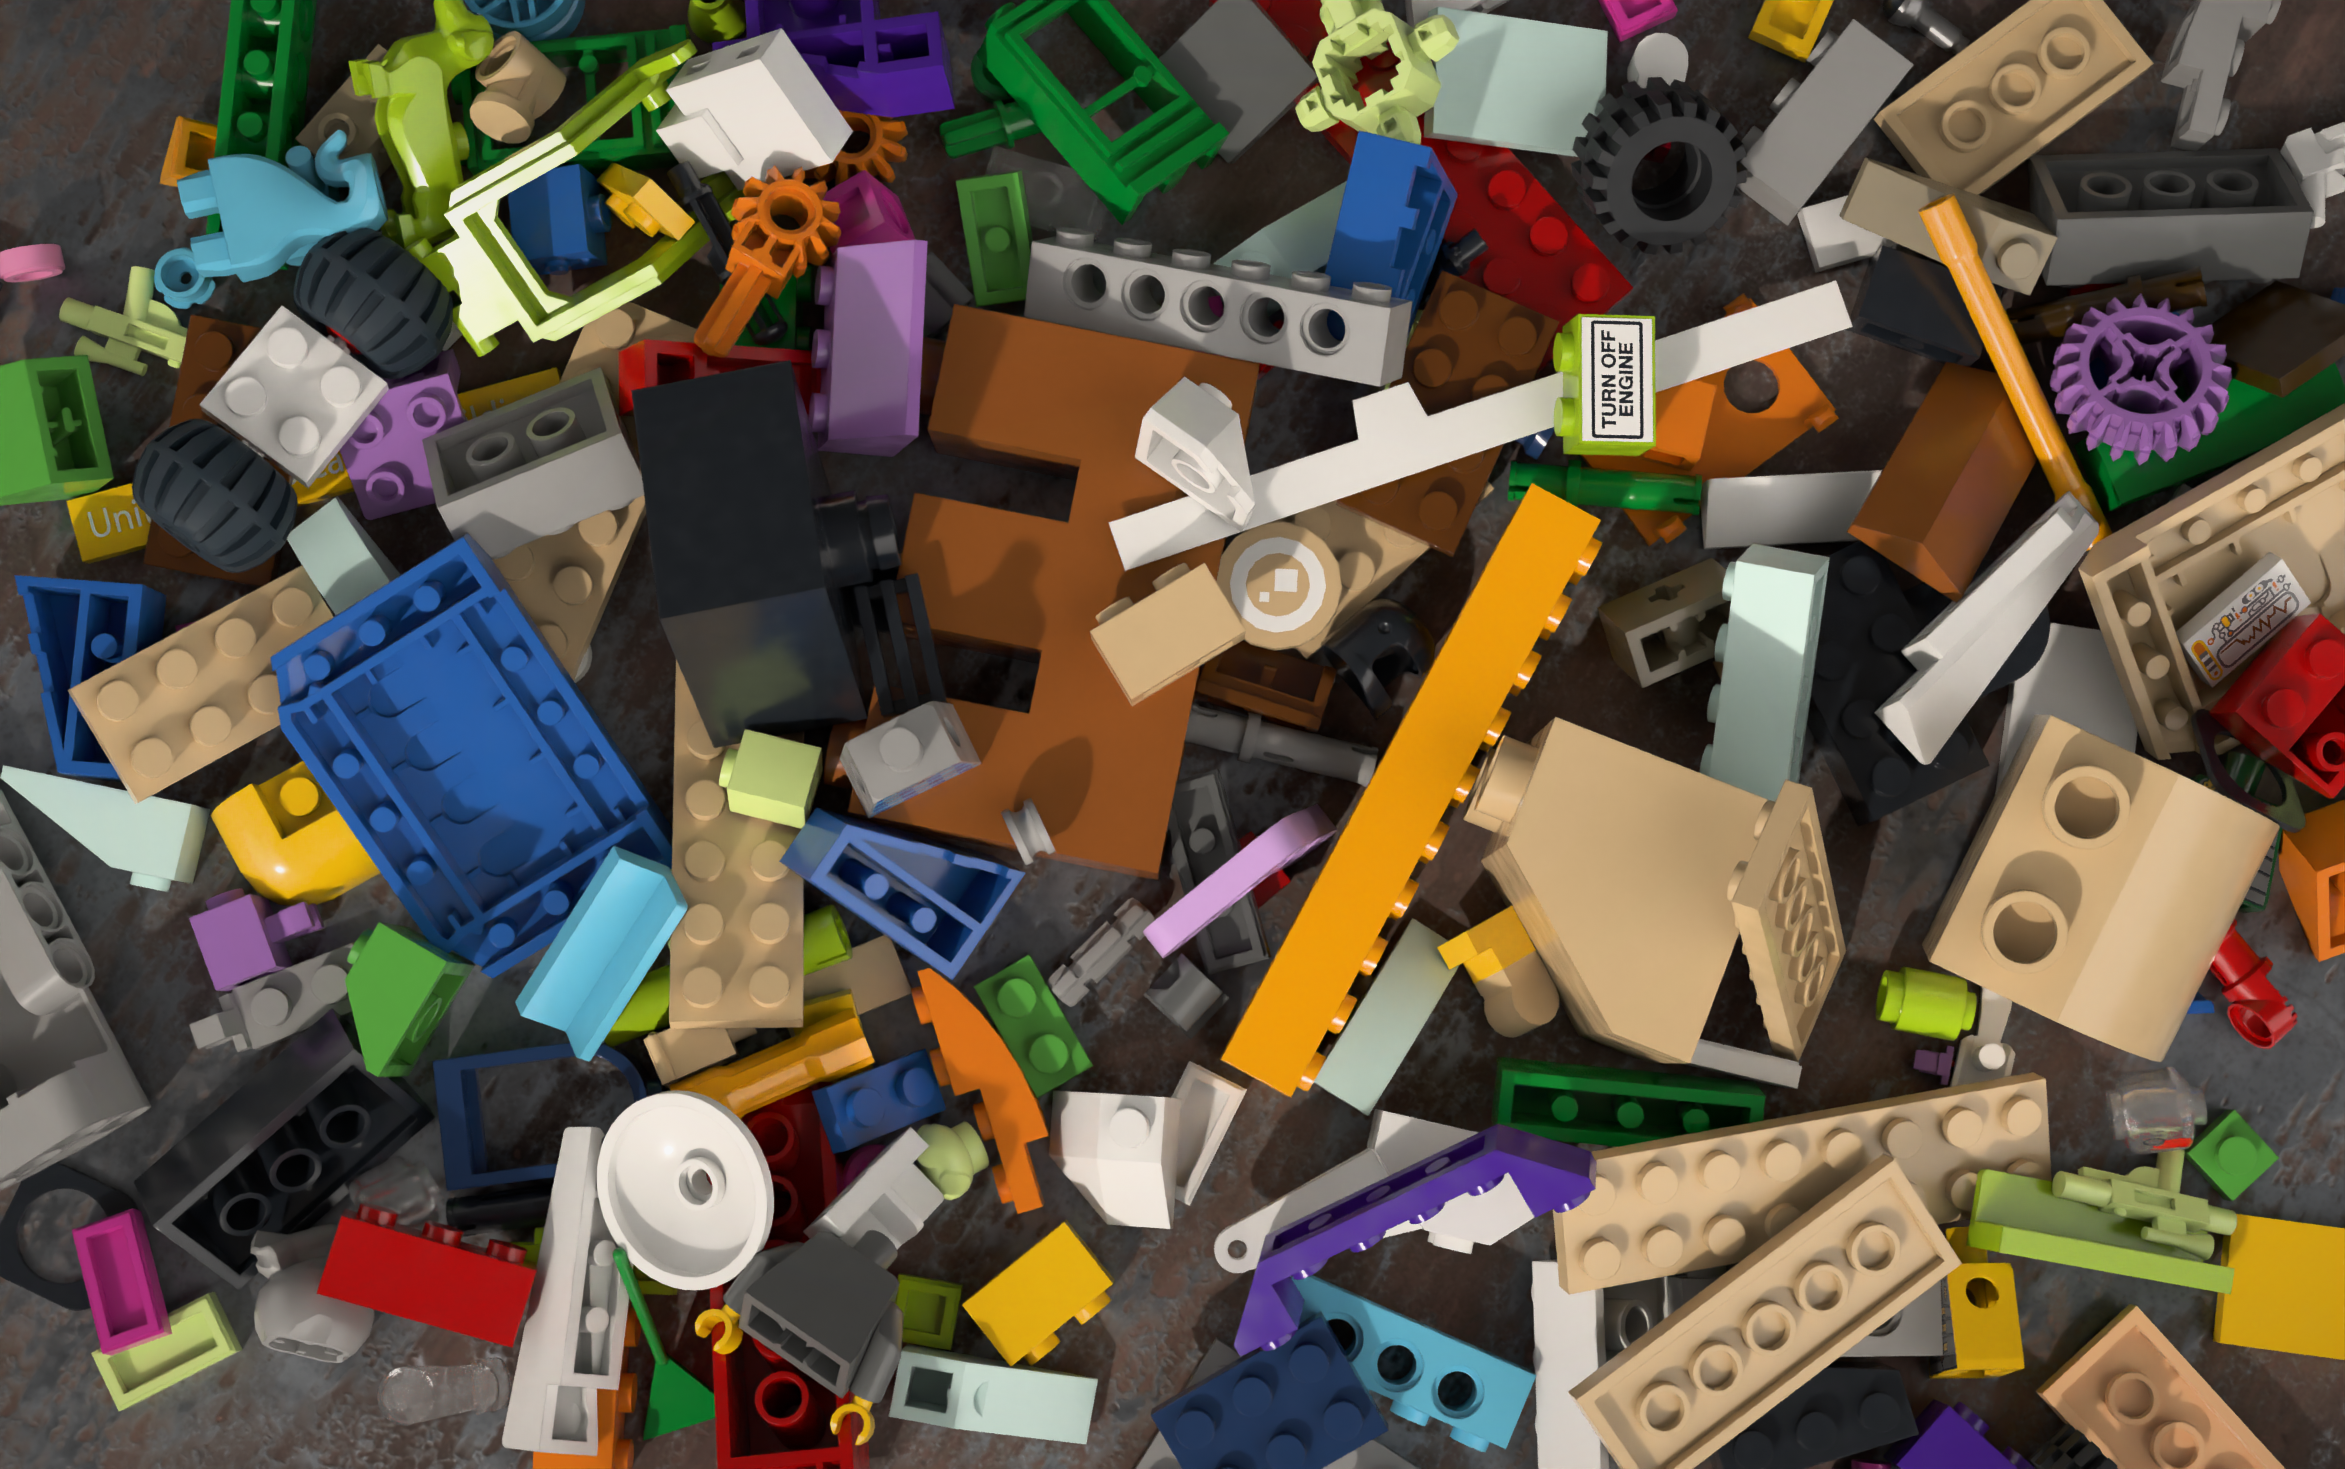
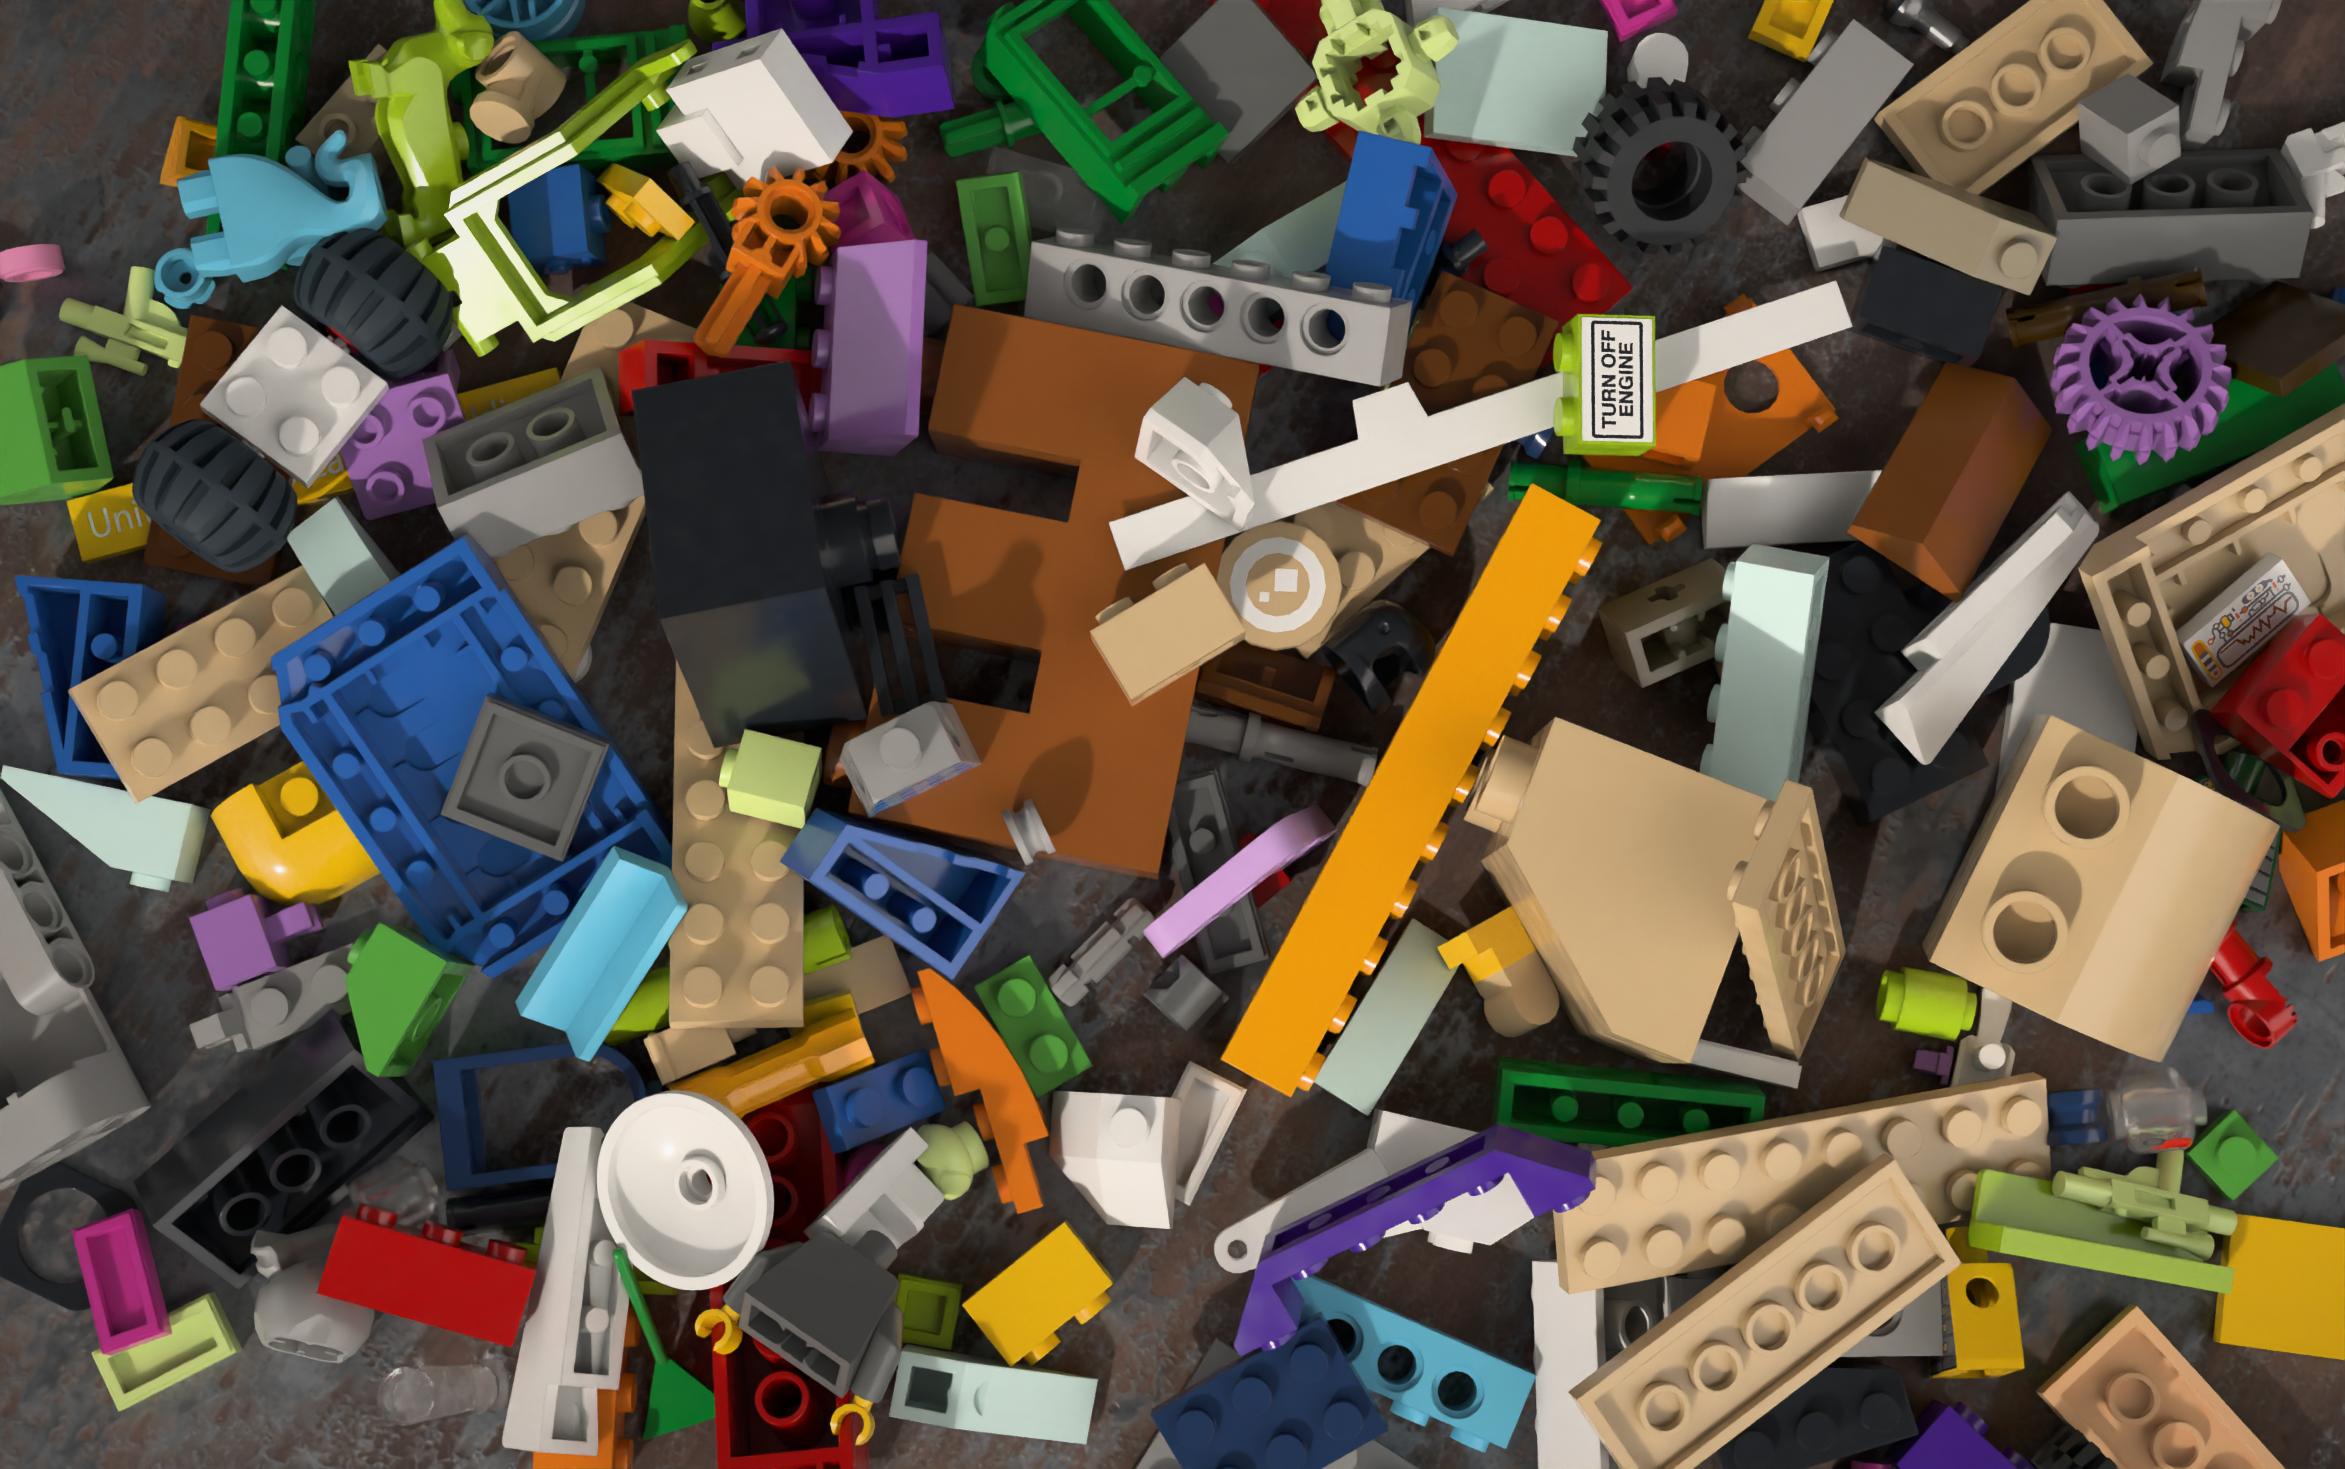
light orange piece [1918,194,2113,551] -> none
none -> dark grey tile [441,692,612,862]
none -> dark blue wheel [2047,1088,2108,1145]
none -> light grey brick [2078,73,2181,185]

